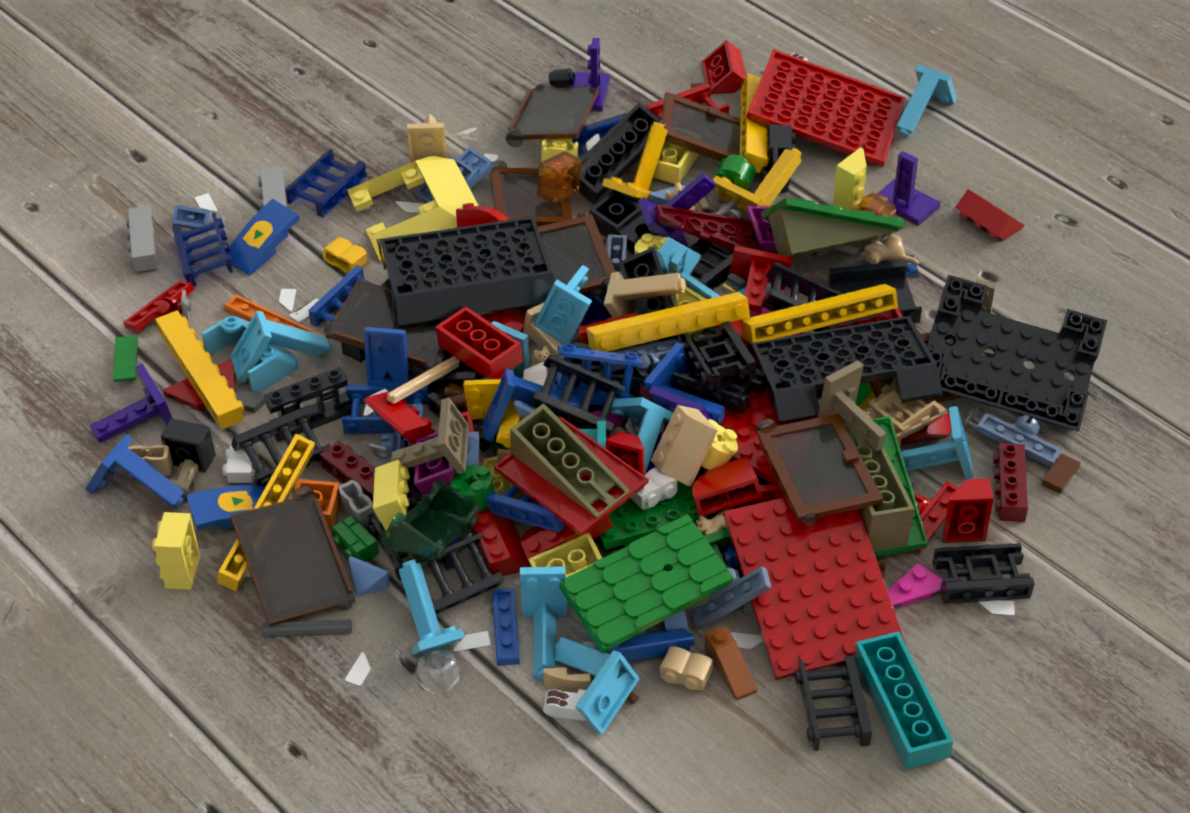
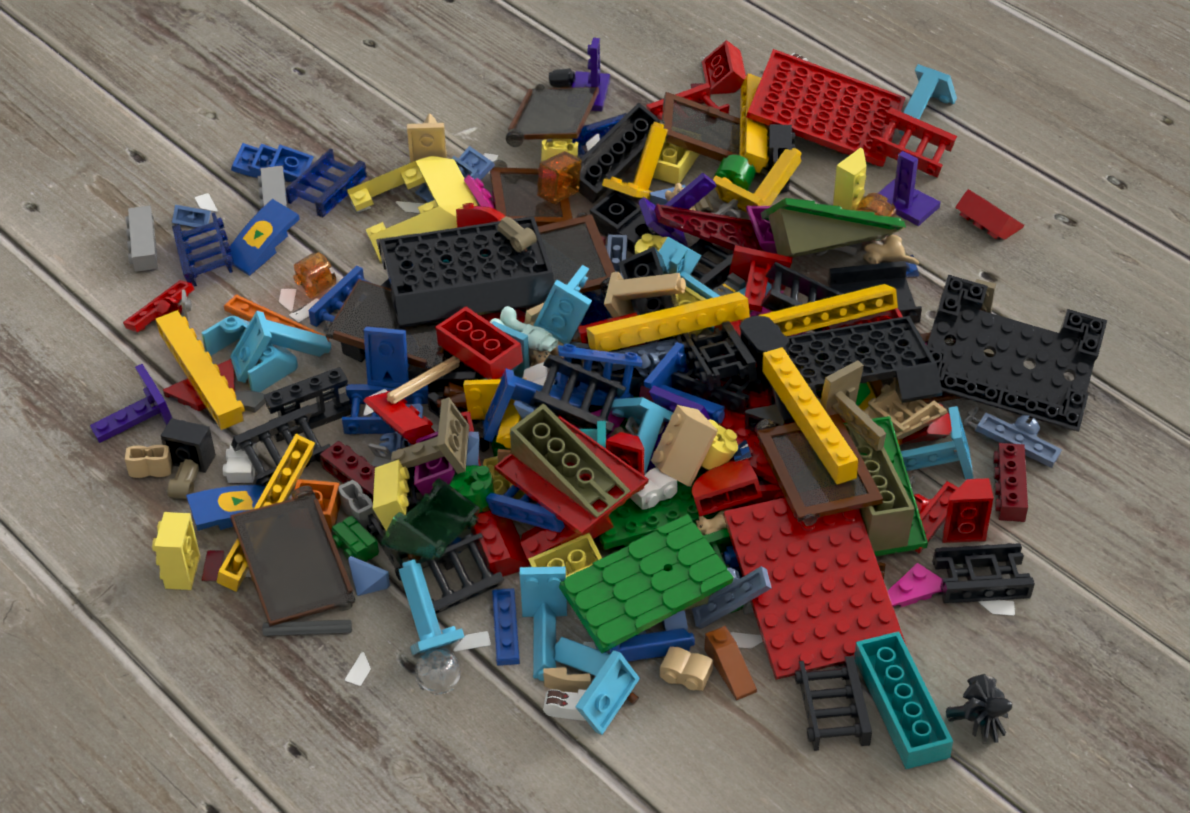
blue piece [85,434,184,509] -> none
green piece [113,336,138,382] -> none
yellow brick [323,237,367,274] -> none
reddish brown tile [1042,454,1081,494] -> none
none -> dark red sticker [202,550,224,581]
none -> blue slope [231,143,314,182]
none -> clear orange brick [293,252,336,298]
none -> dark pink wing [464,175,495,209]
none -> light aqua piece [490,306,558,352]
none -> dark tan piece [497,216,537,252]
none -> dark blue sticker [733,440,752,461]
none -> black brick [740,316,790,367]
none -> black slope [745,404,785,441]
none -> yellow brick [763,347,858,484]
none -> red fence [871,107,957,178]
none -> black piece [946,674,1012,744]

